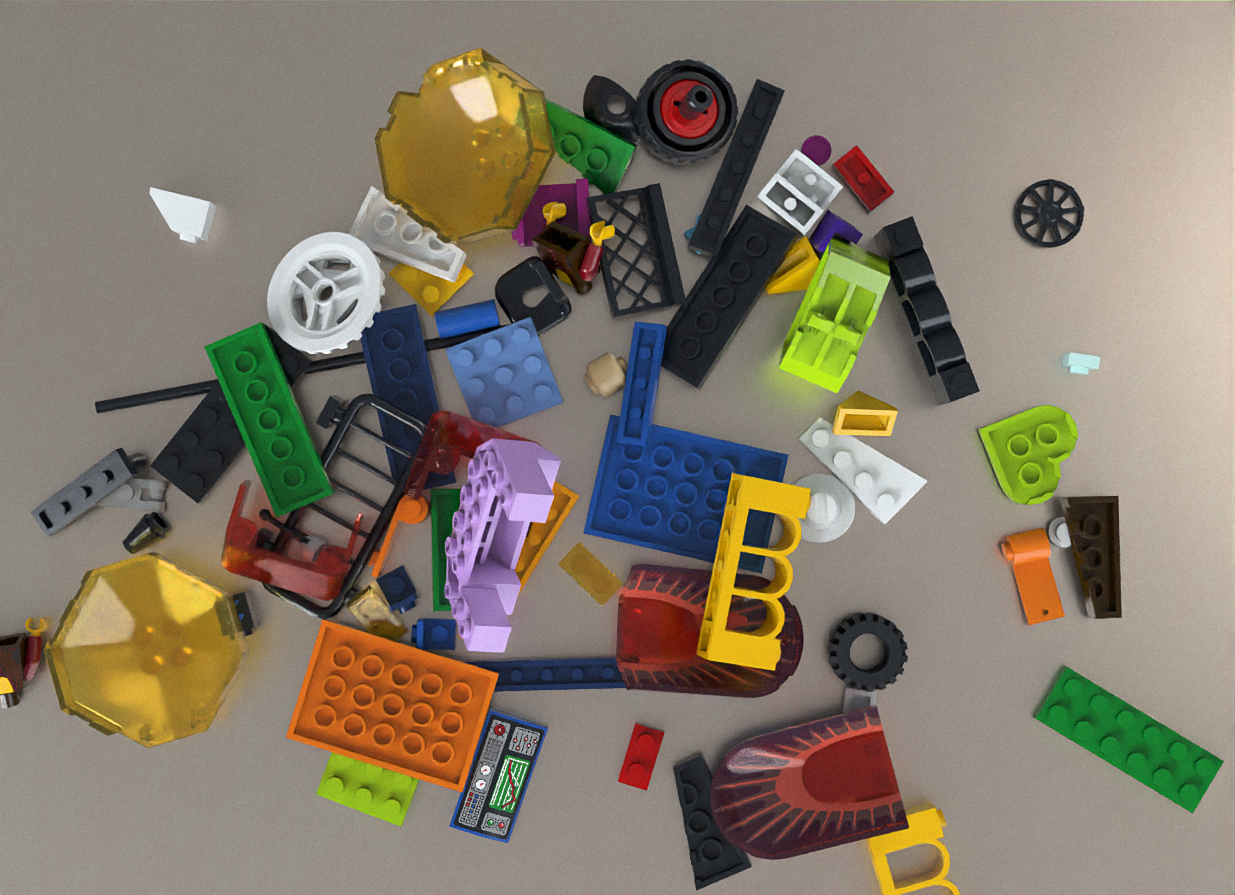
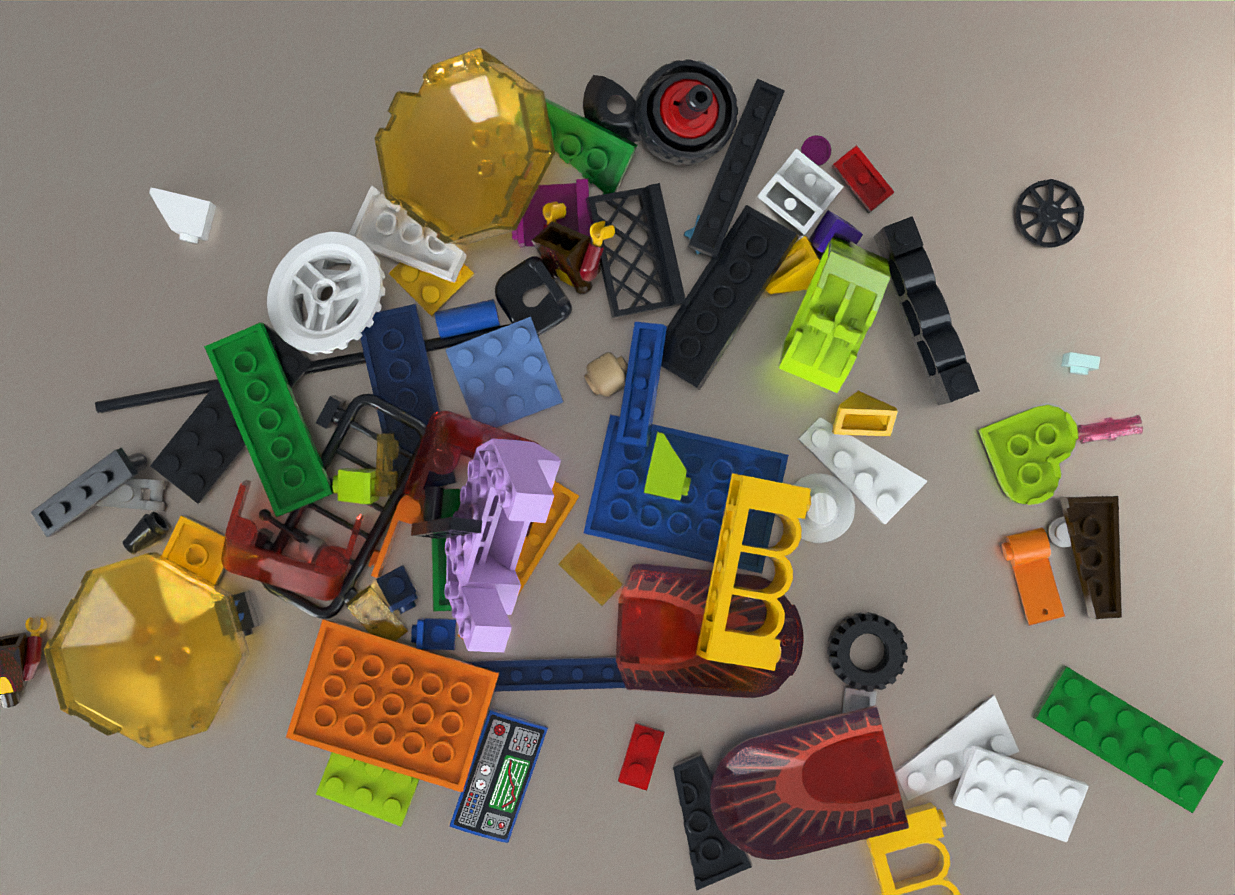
none -> yellow plate [154,515,238,597]
none -> lime slope [333,468,380,504]
none -> clear yellow plate [375,433,399,497]
none -> black piece [411,486,483,539]
none -> lime slope [643,432,691,501]
none -> white wing [894,694,1019,801]
none -> white plate [952,745,1089,842]
none -> clear pink pin [1077,415,1143,444]

